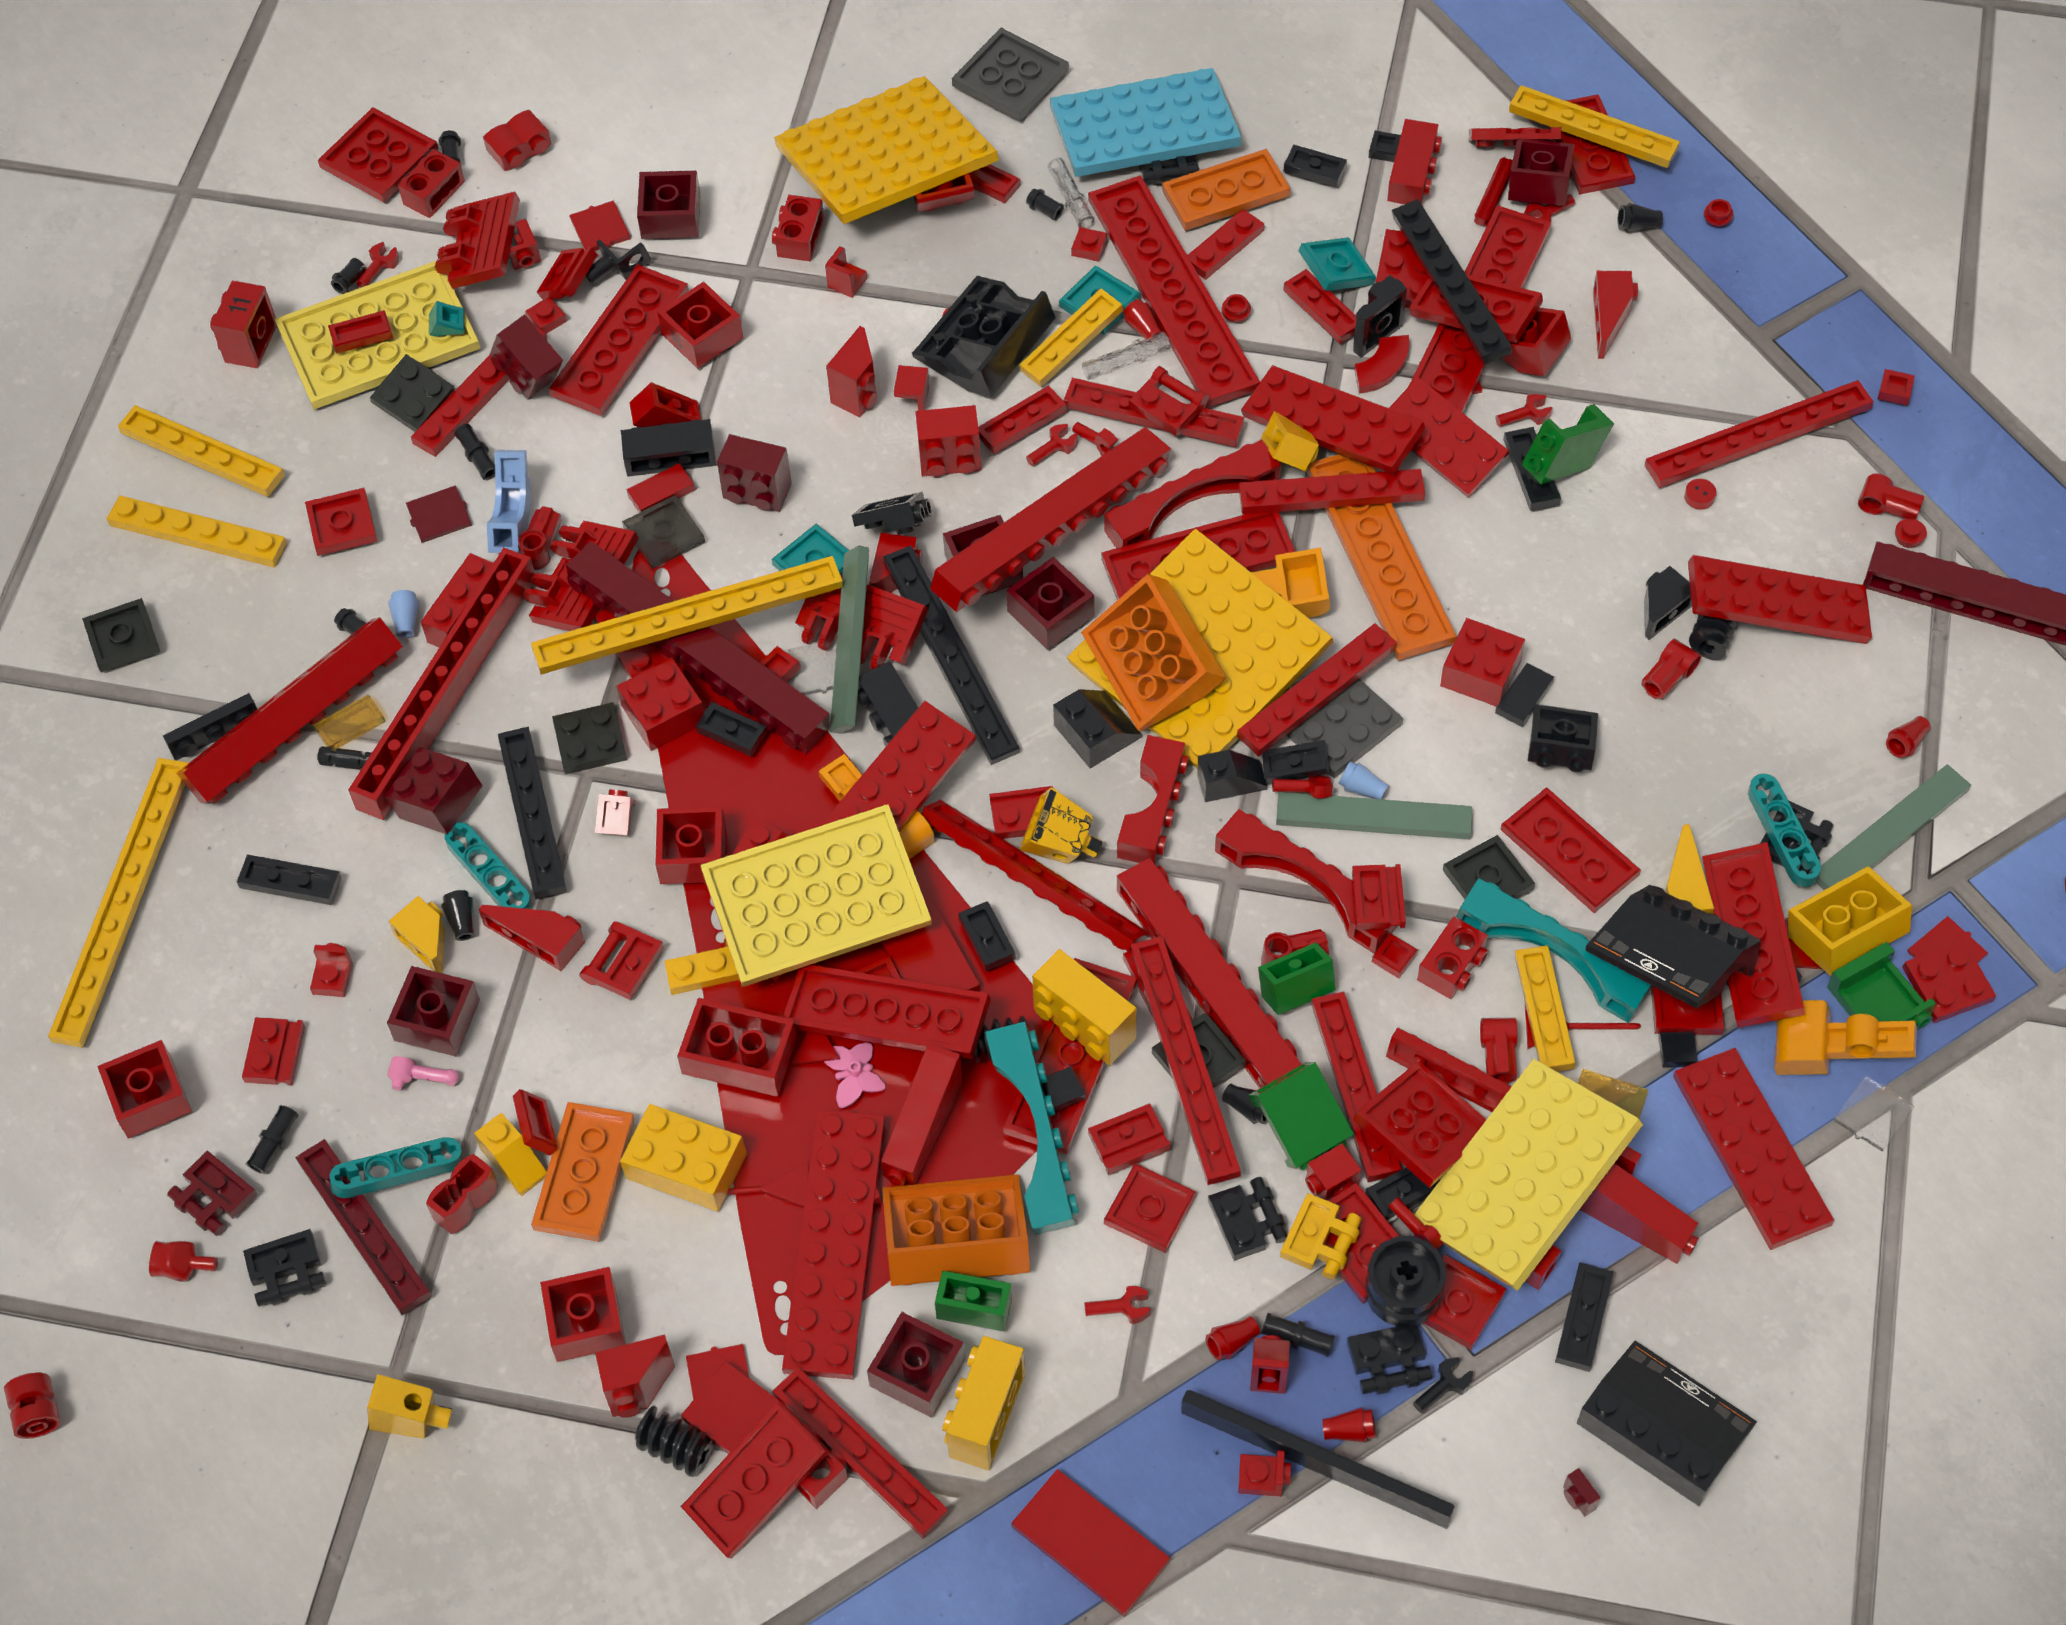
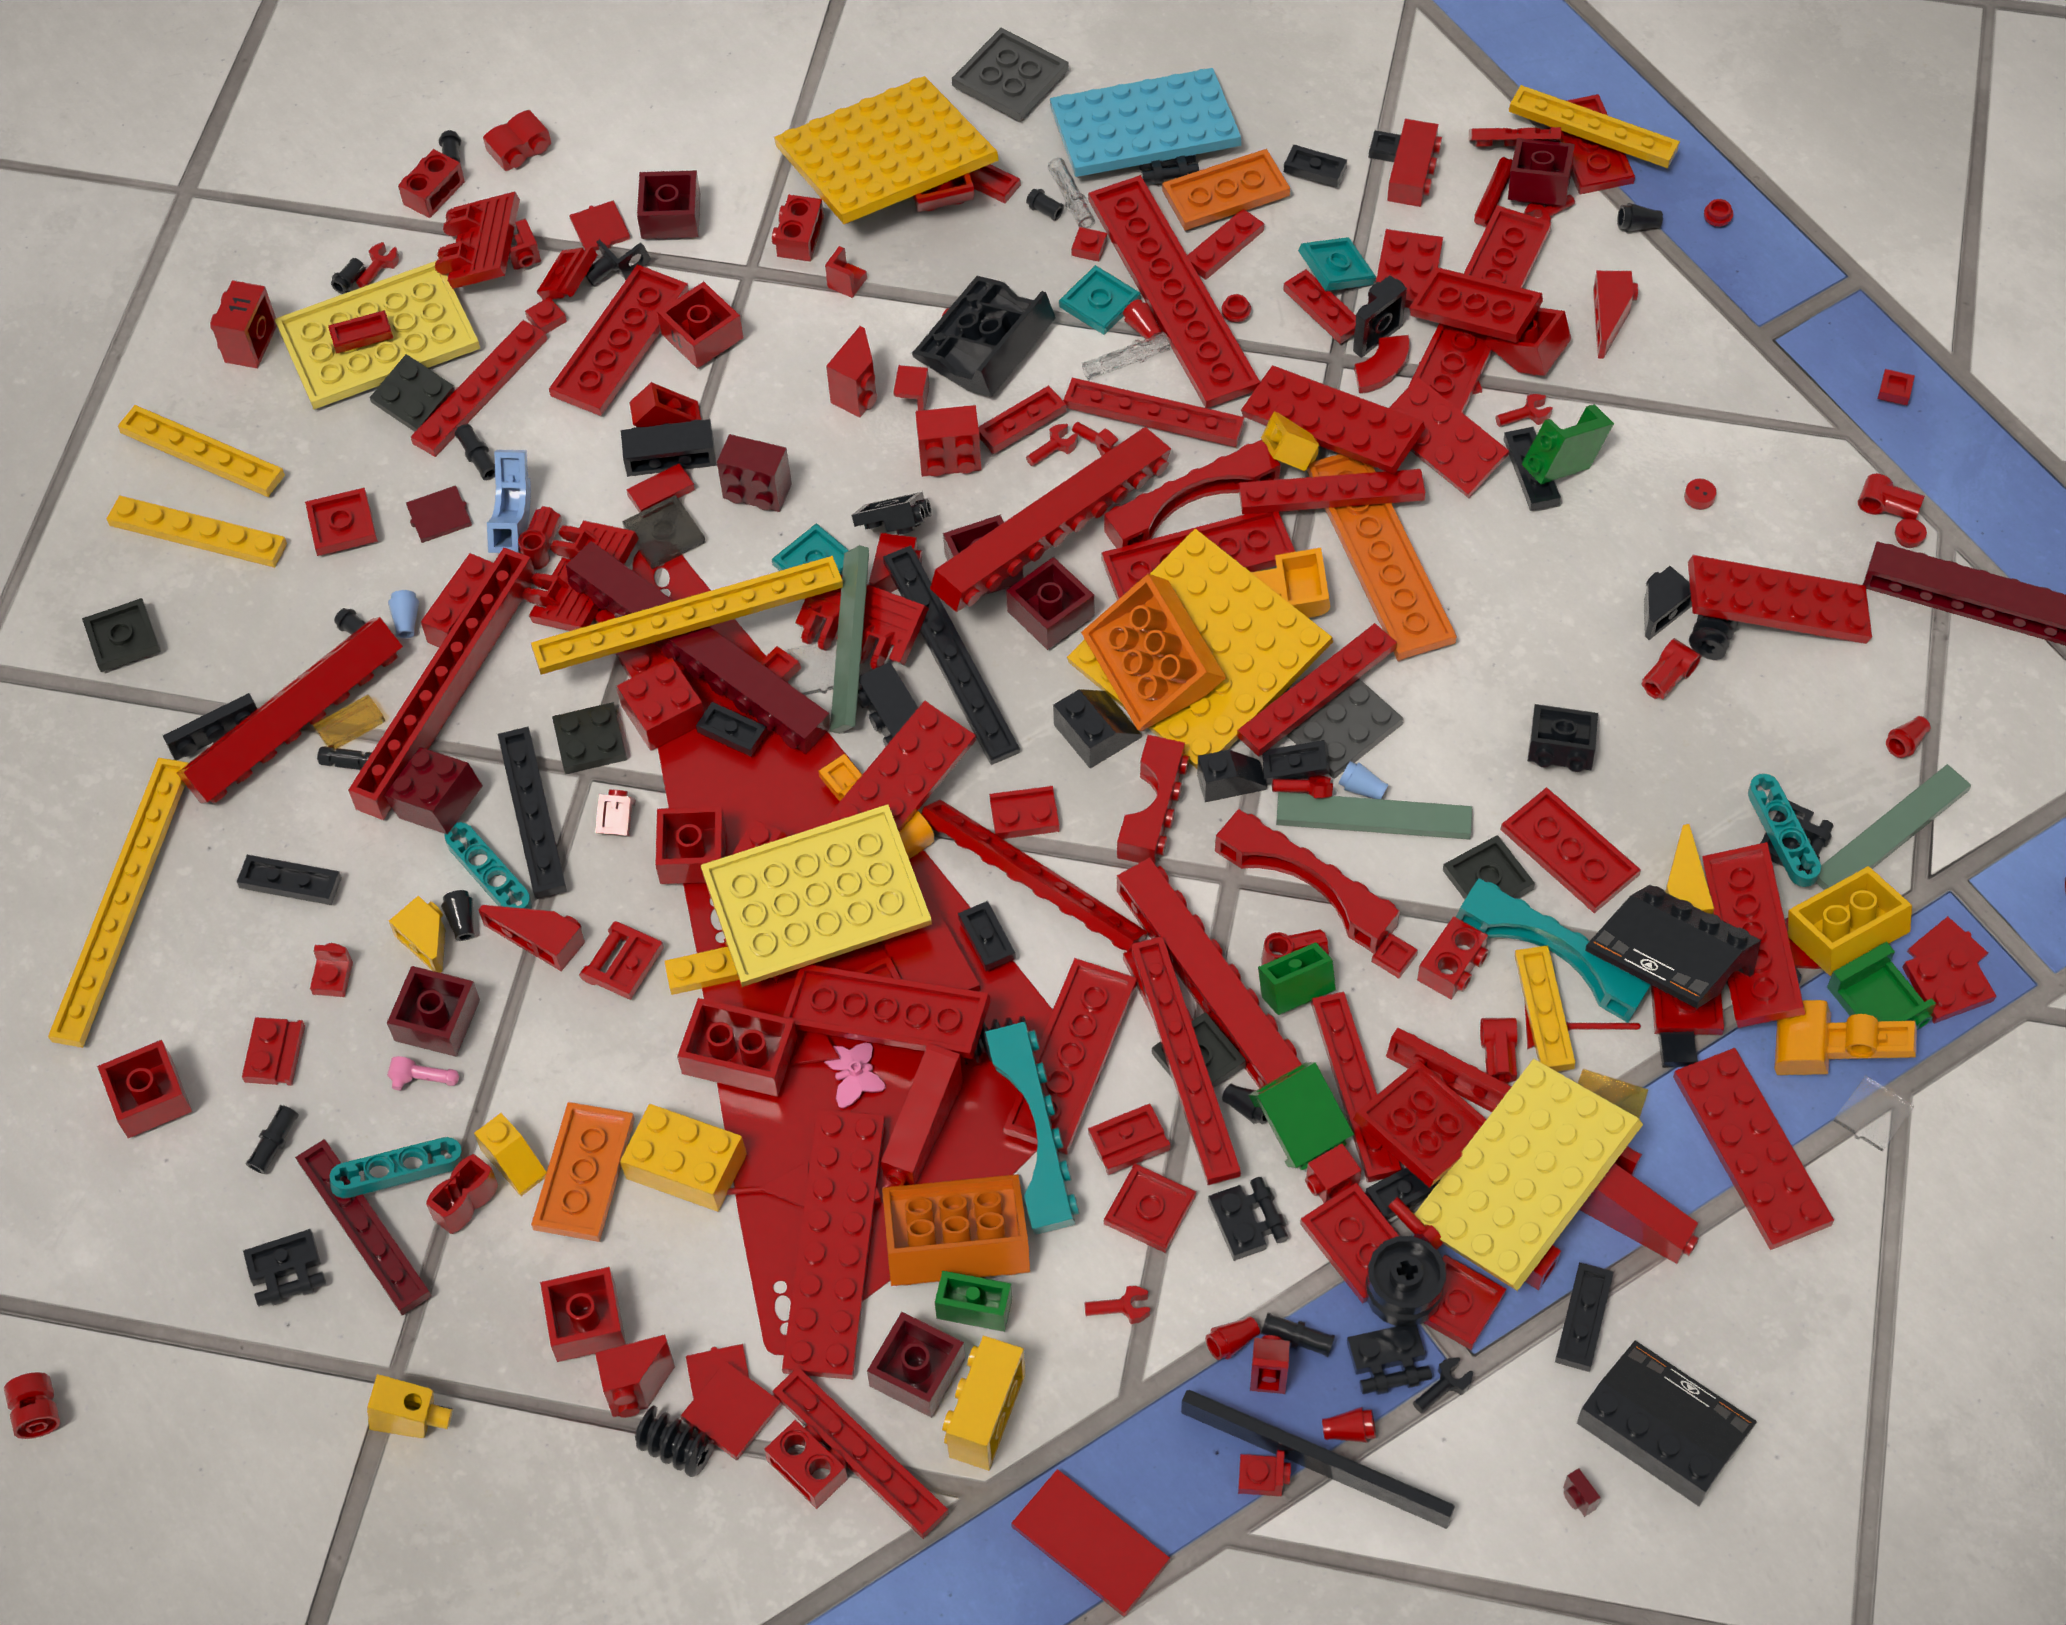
red piece [149,1241,218,1282] -> none
dark red plate [167,1150,258,1236] -> none
red plate [318,107,439,203] -> none
teal slope [429,301,464,336] -> none
dark red brick [490,314,563,399] -> none
red tile [512,1089,558,1156] -> none
red tile [680,1400,830,1559] -> none
yellow plate [1019,288,1123,387] -> none
yellow torso [1019,787,1102,864] -> none
yellow brick [1032,949,1136,1066] -> none
black tile [1042,1066,1085,1112] -> none
red plate [1129,366,1209,437] -> none
yellow plate [1280,1193,1362,1280] -> none
red plate [1352,864,1406,930] -> none
black plate [1391,199,1512,365] -> none
red brick [1440,617,1525,707] -> none
black tile [1495,663,1554,727] -> none
red plate [1644,380,1874,488] -> none

